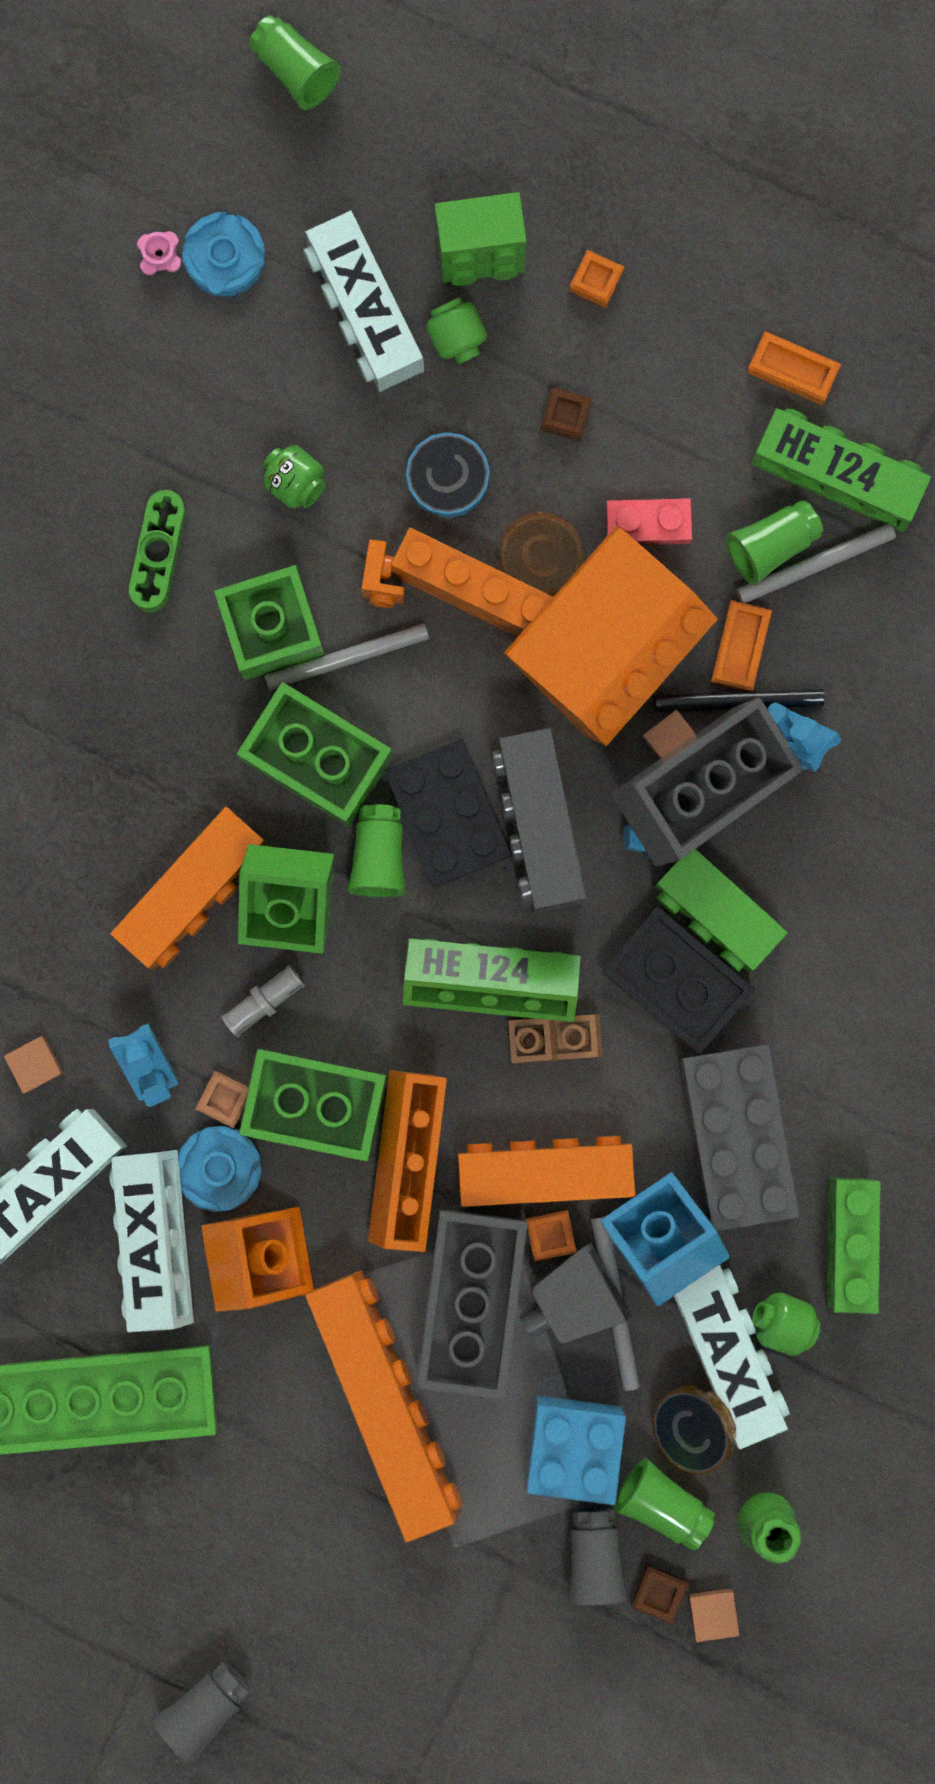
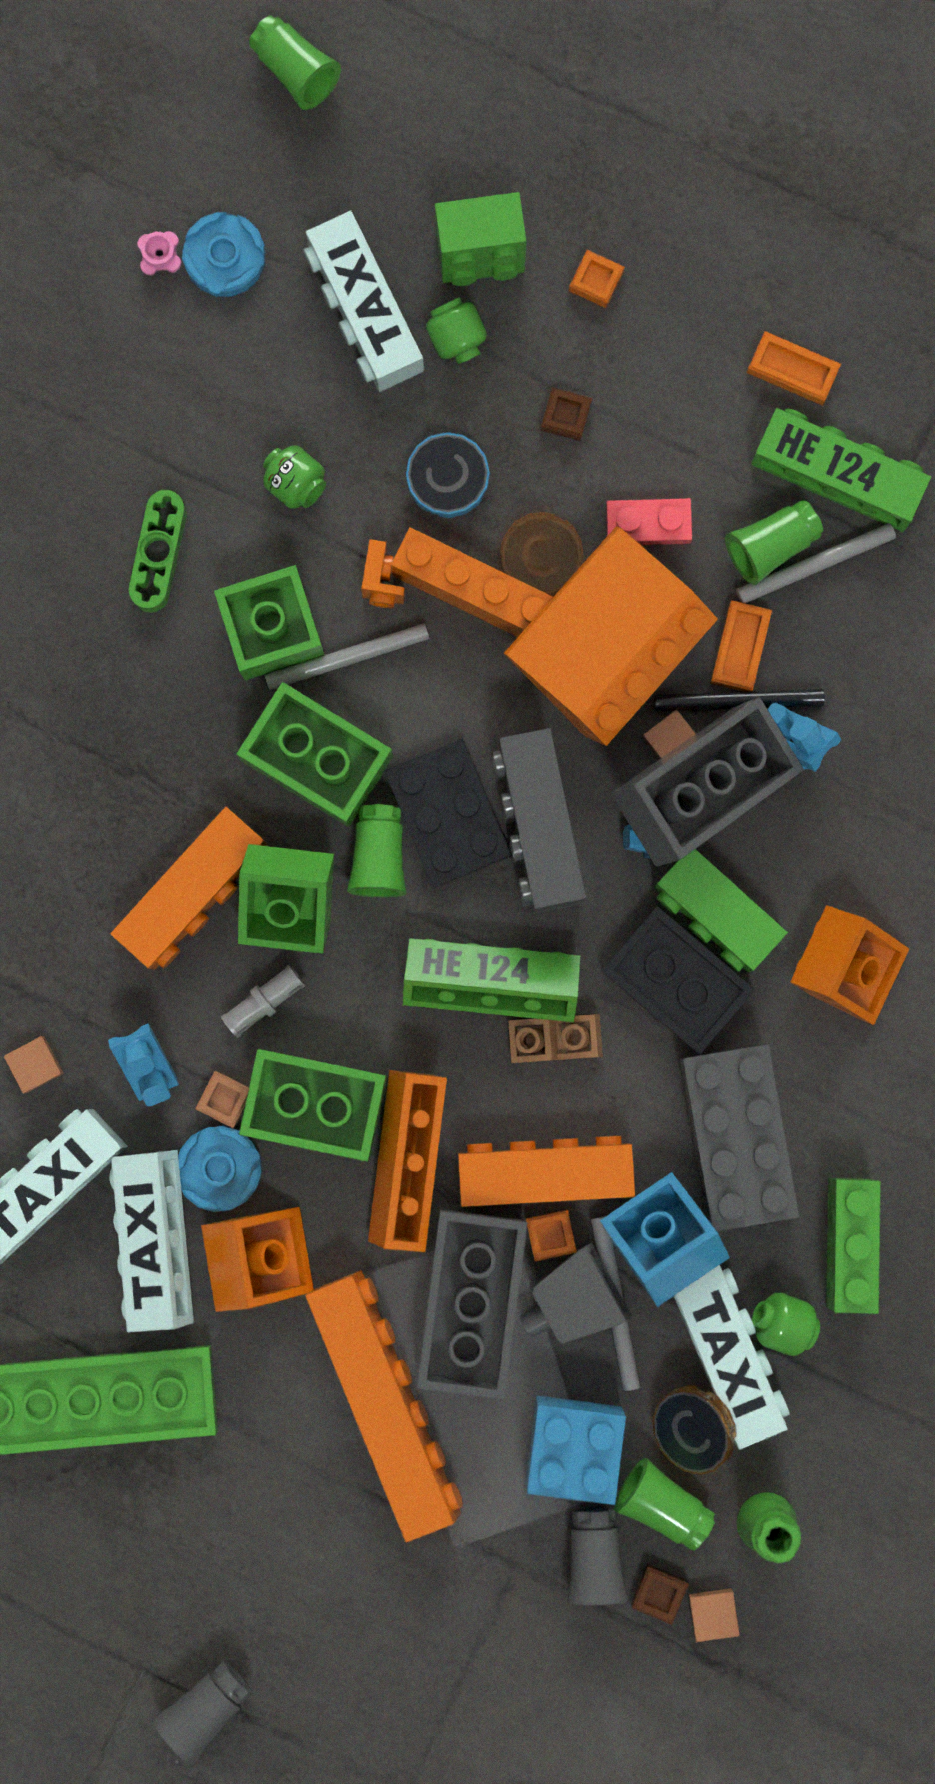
none -> orange slope [790,905,909,1025]

